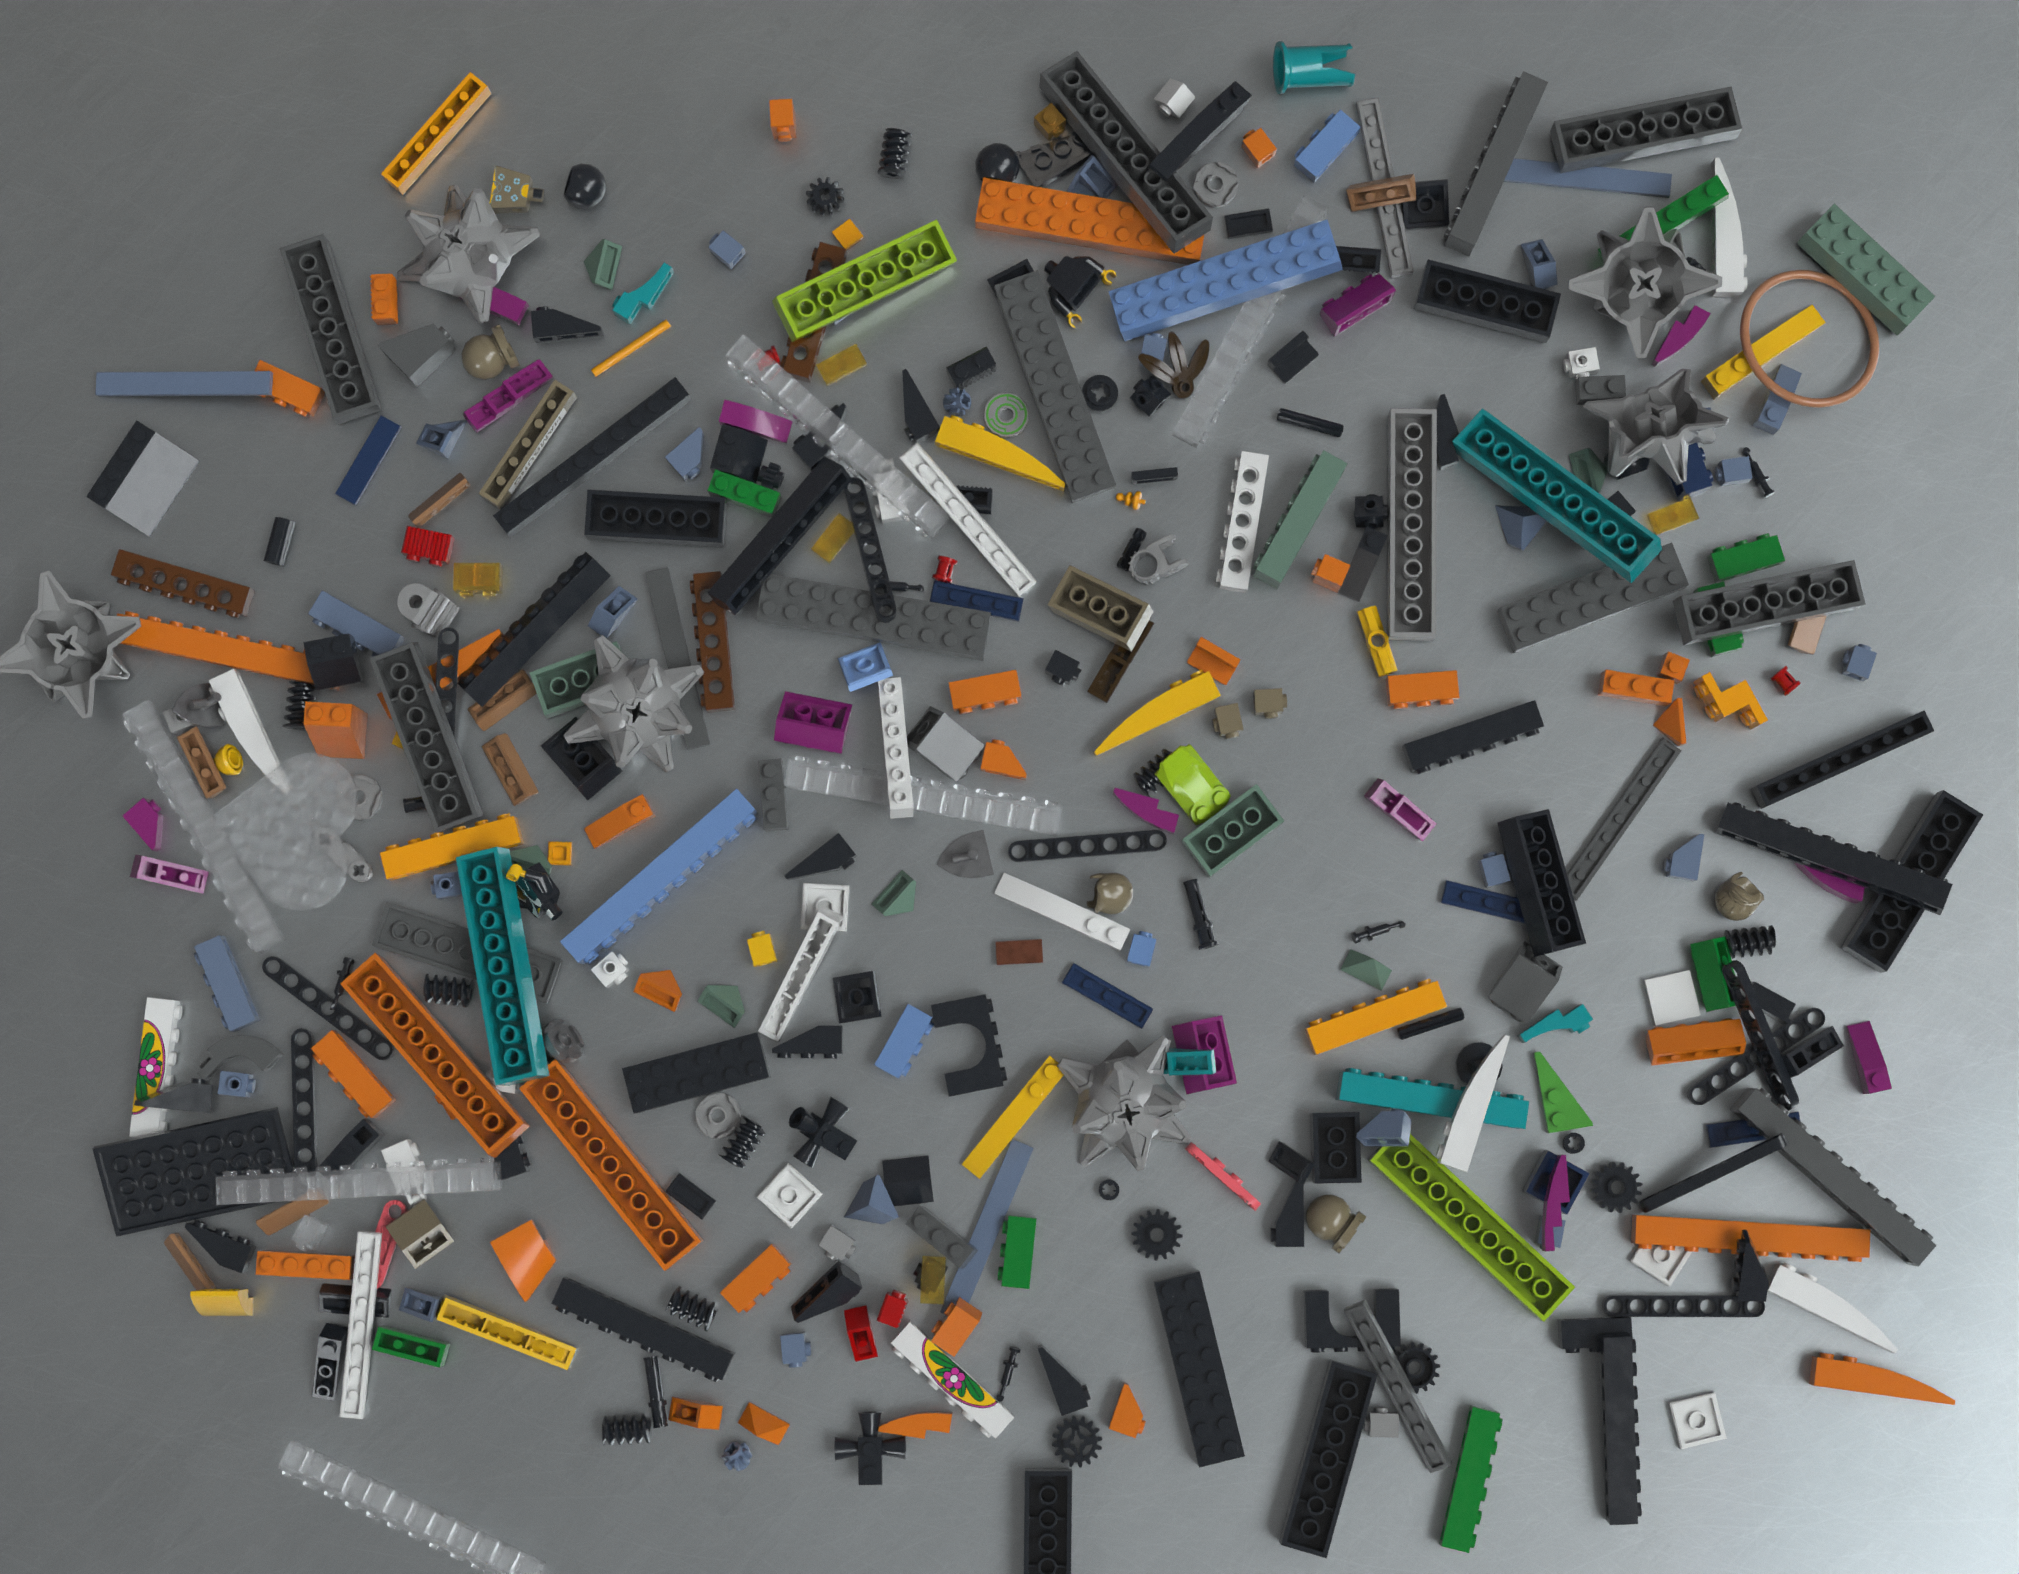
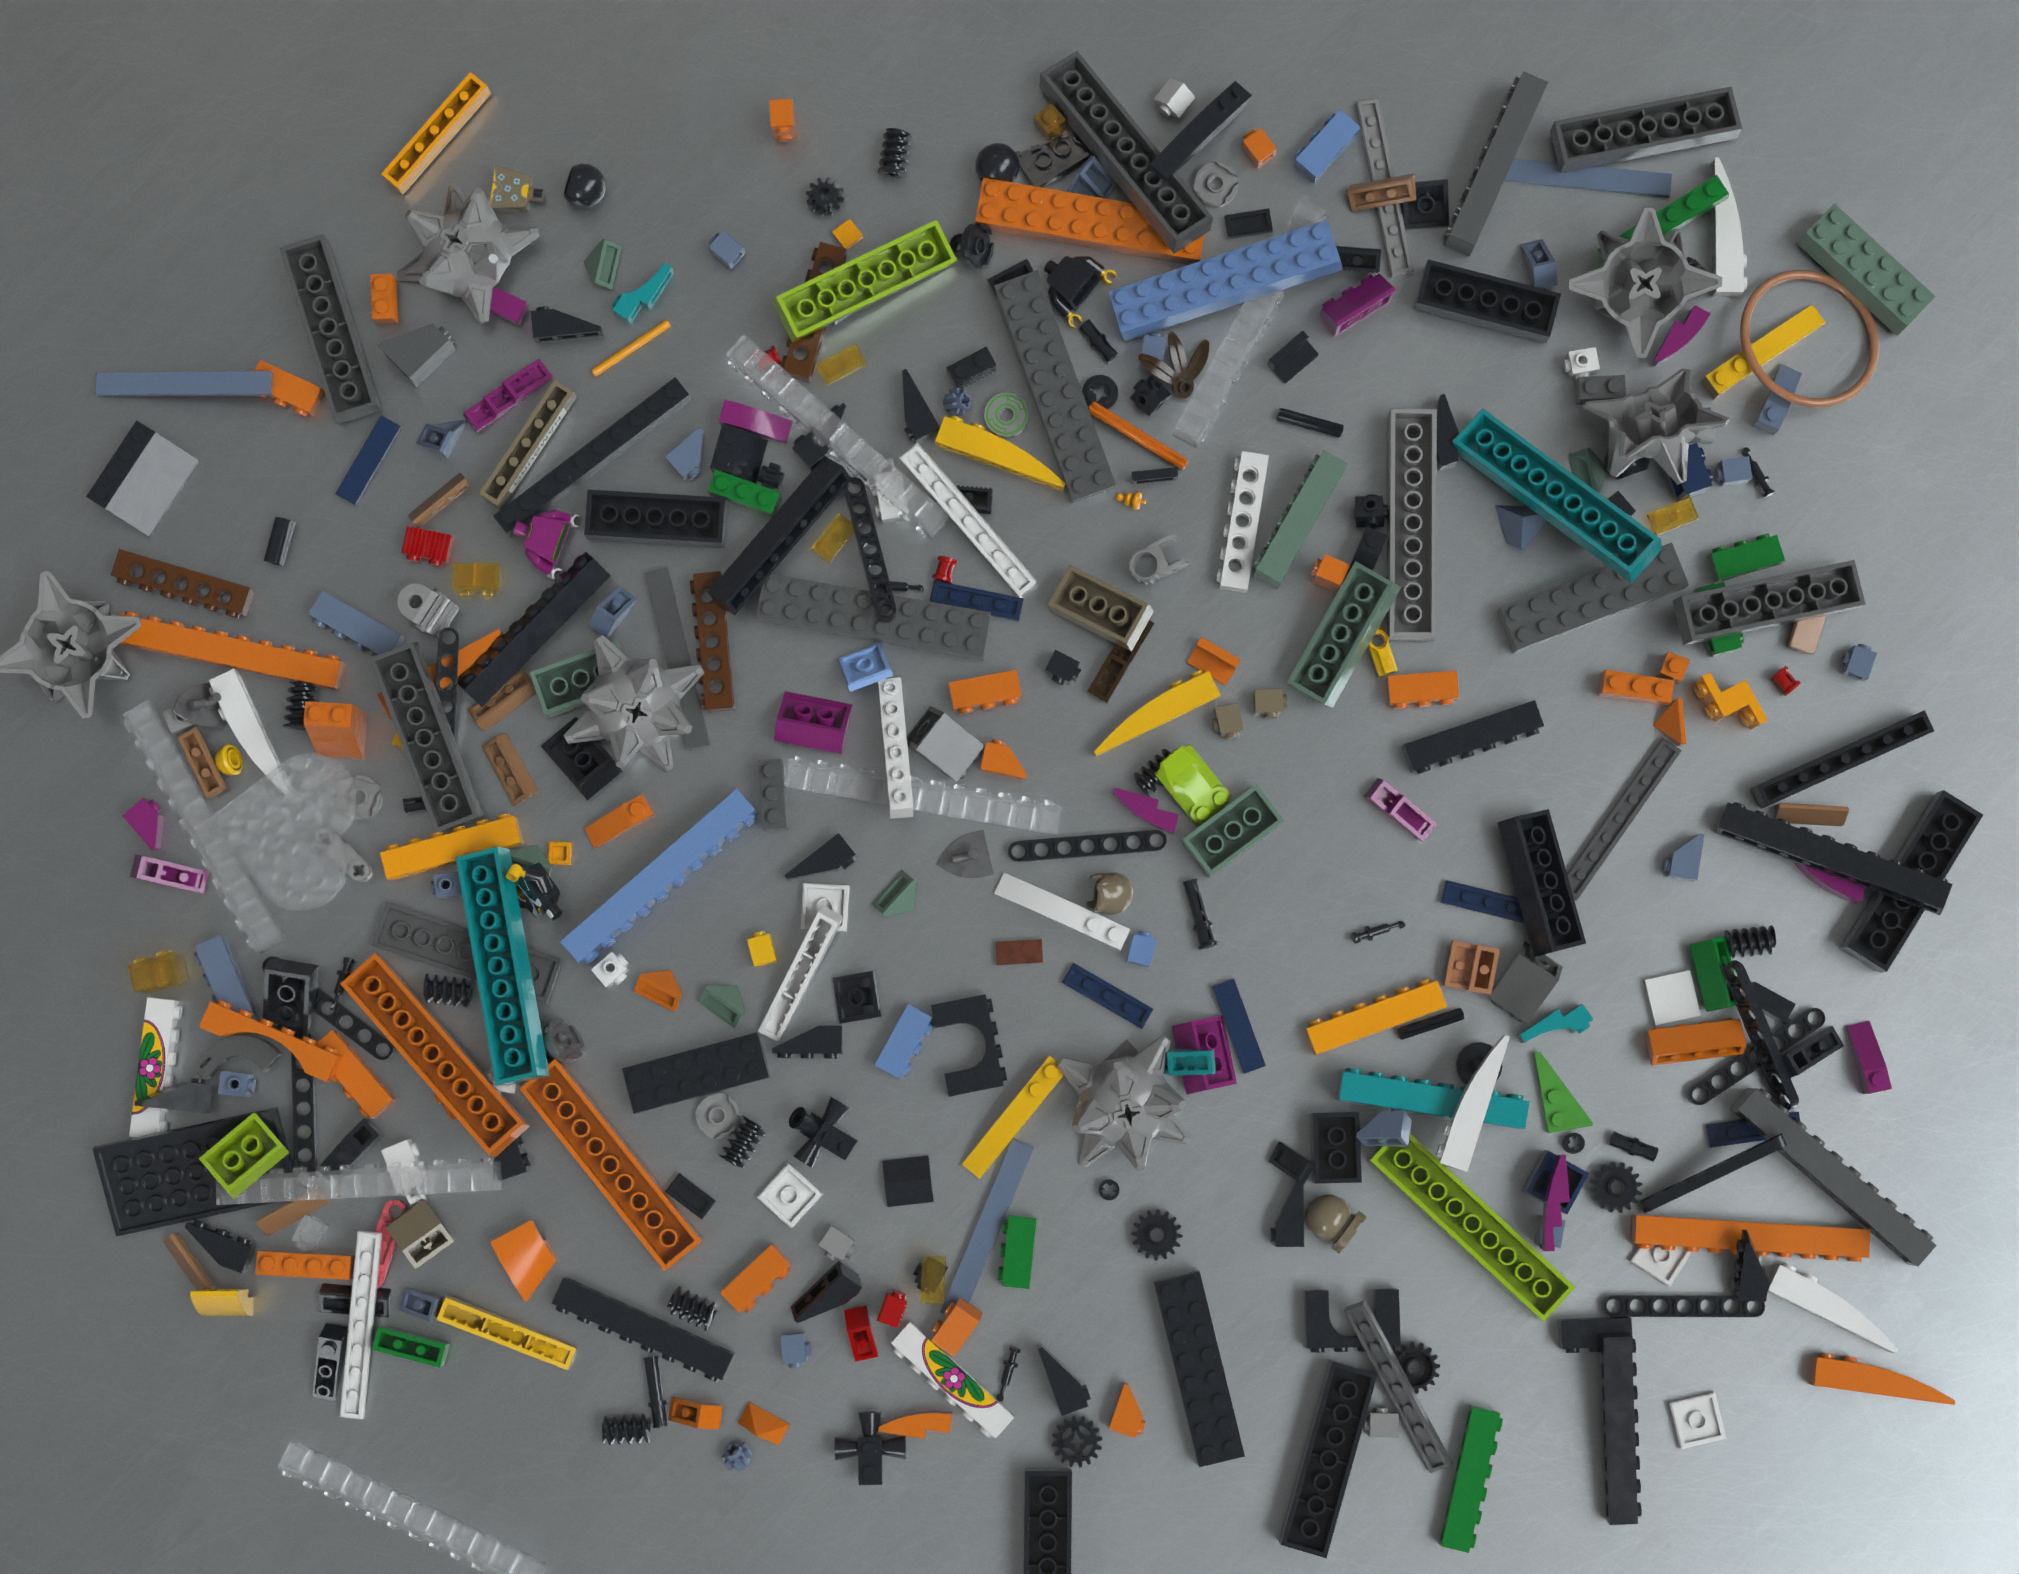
black slope [303,634,362,691] -> none
dark tan tile [461,324,520,380] -> none
sand blue slope [844,1175,899,1224] -> none
dark grey brick [906,1206,978,1269] -> none
black axle [1117,528,1147,571] -> none
coral plate [1185,1142,1261,1211] -> none
teal piece [1273,41,1355,94] -> none
sand green slope [1340,949,1392,991] -> none
sand blue brick [1478,851,1511,888] -> none
dark tan hair [1715,872,1764,921] -> none
none -> clear yellow brick [128,950,191,994]
none -> orange arch [199,999,342,1082]
none -> lime brick [199,1112,289,1199]
none -> black slope [262,958,319,1038]
none -> magenta torso [513,509,581,581]
none -> black tile [949,223,994,269]
none -> black pin [1078,319,1119,363]
none -> orange axle [1088,402,1188,470]
none -> dark blue tile [1212,979,1266,1074]
none -> sand green brick [1287,561,1401,708]
none -> nougat brick [1443,940,1500,995]
none -> black pin [1609,1131,1658,1162]
none -> medium nougat slope [1774,803,1849,826]

